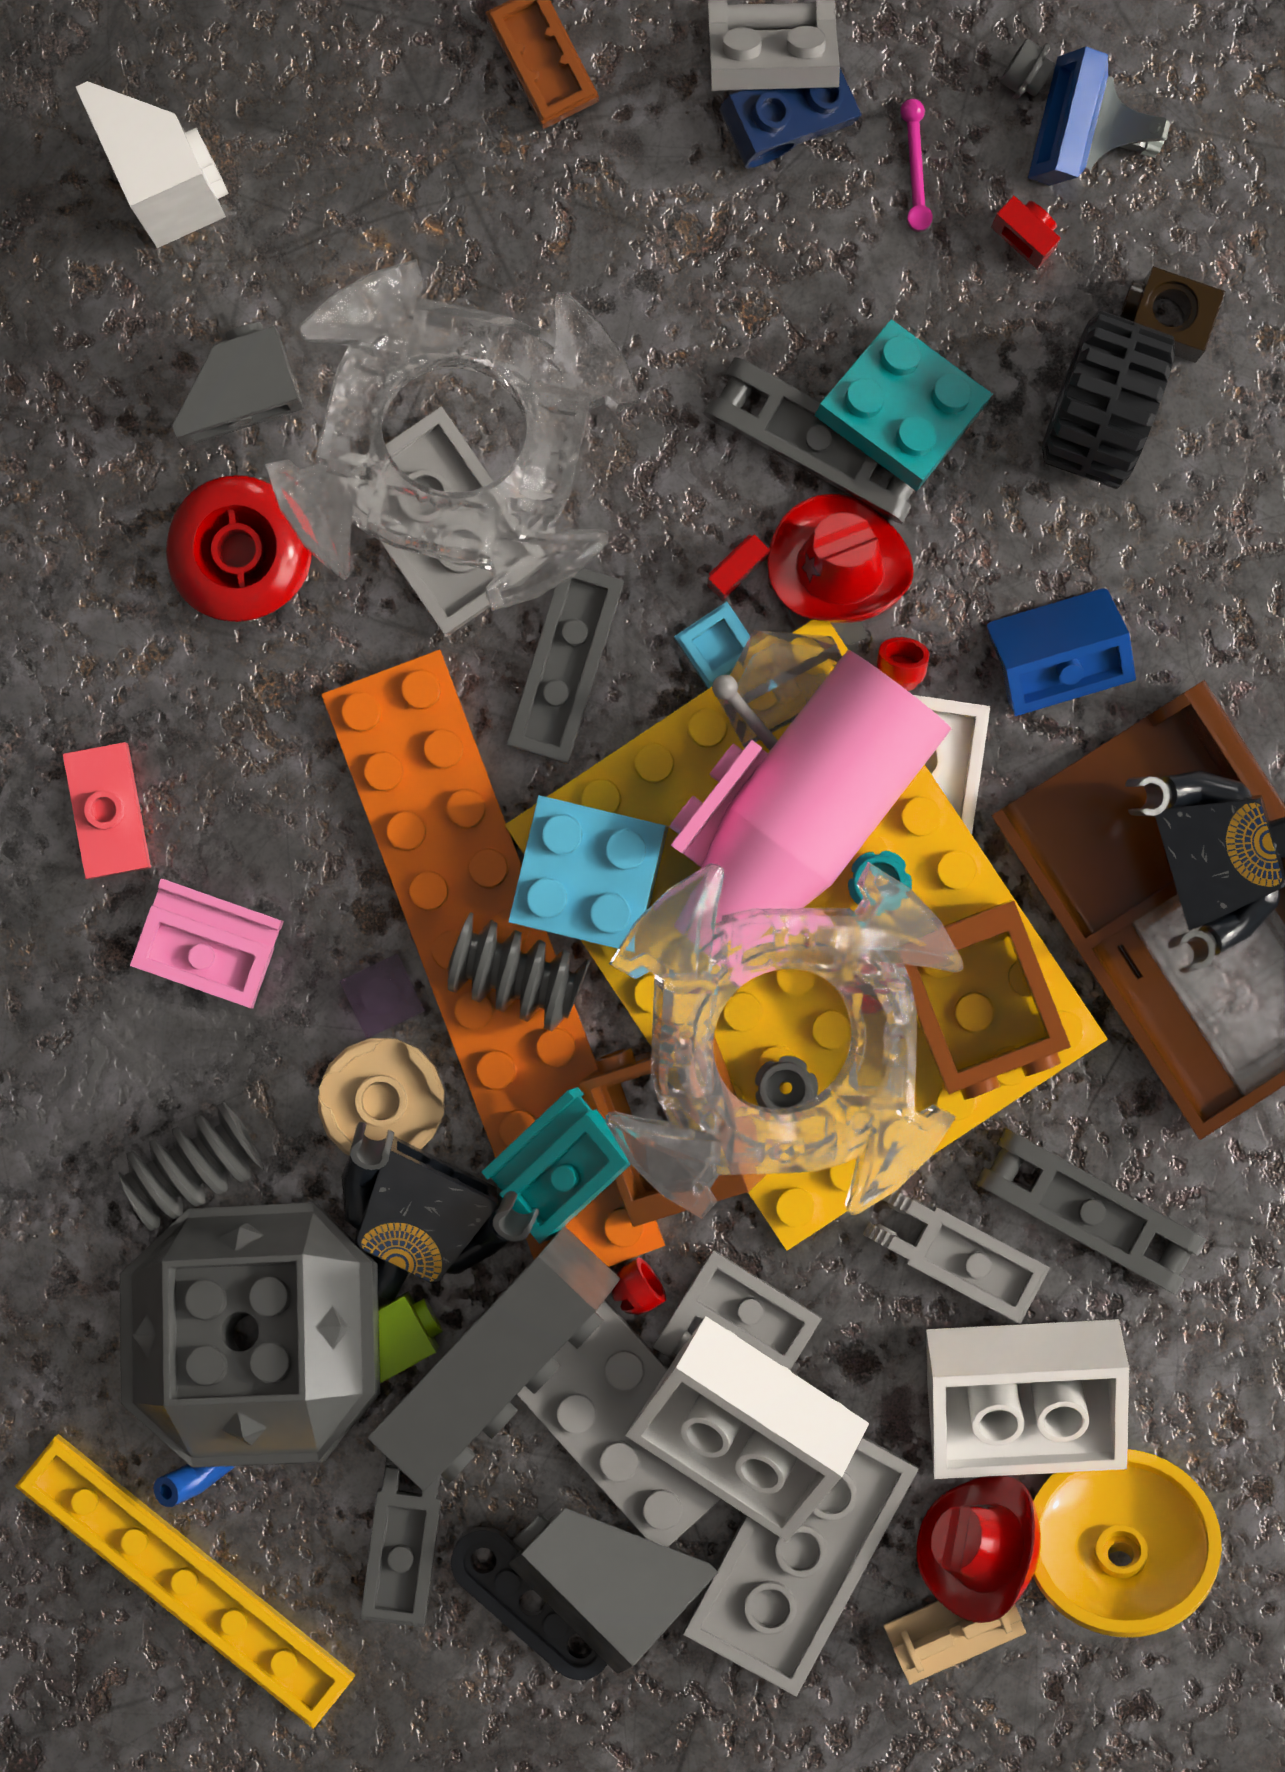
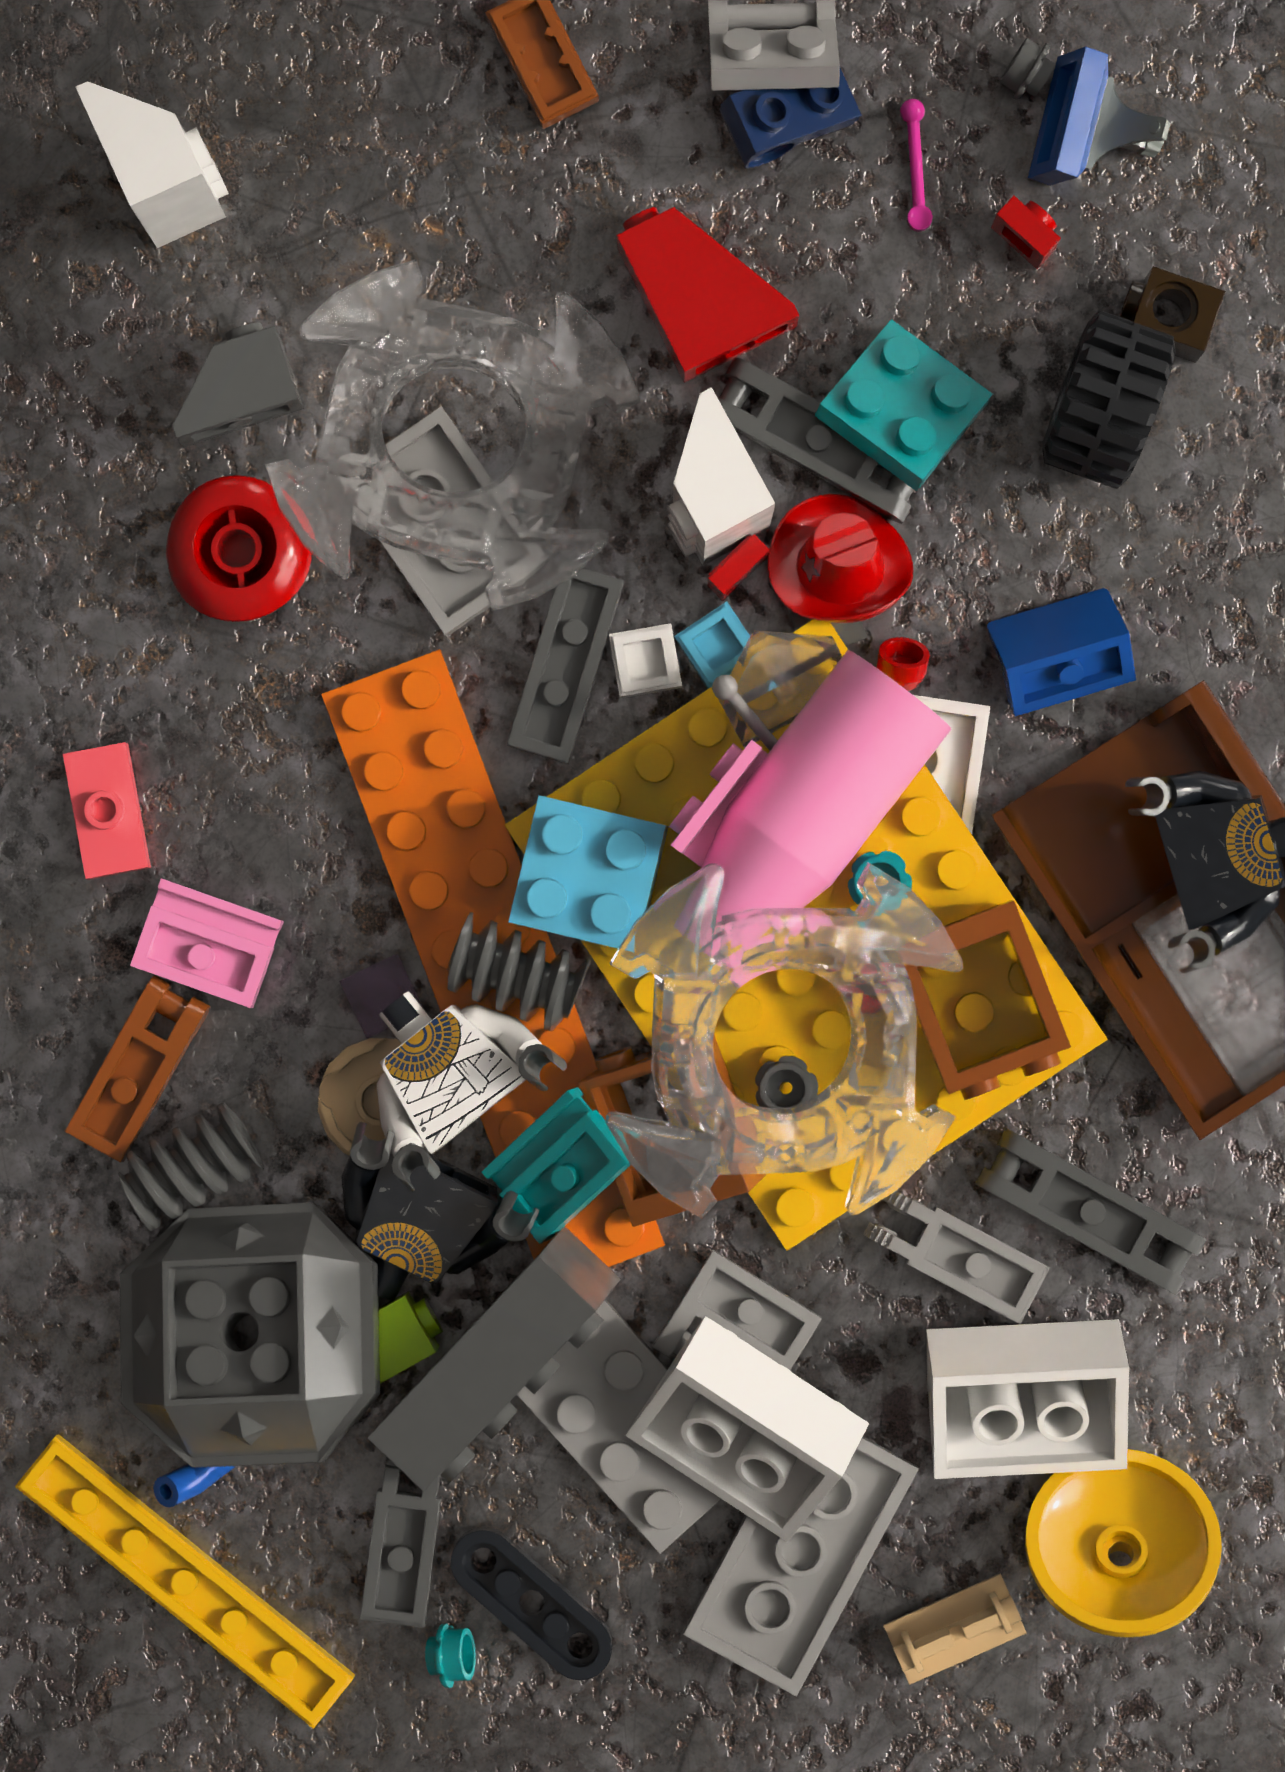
dark grey slope [508,1508,719,1674] -> none
red hinge [611,1258,666,1315] -> none
red hat [917,1476,1041,1623] -> none
none -> dark orange plate [65,975,211,1163]
none -> torso [377,991,567,1192]
none -> teal plate [425,1623,476,1688]
none -> white tile [609,623,682,698]
none -> red slope [616,207,799,383]
none -> white slope [668,387,775,566]

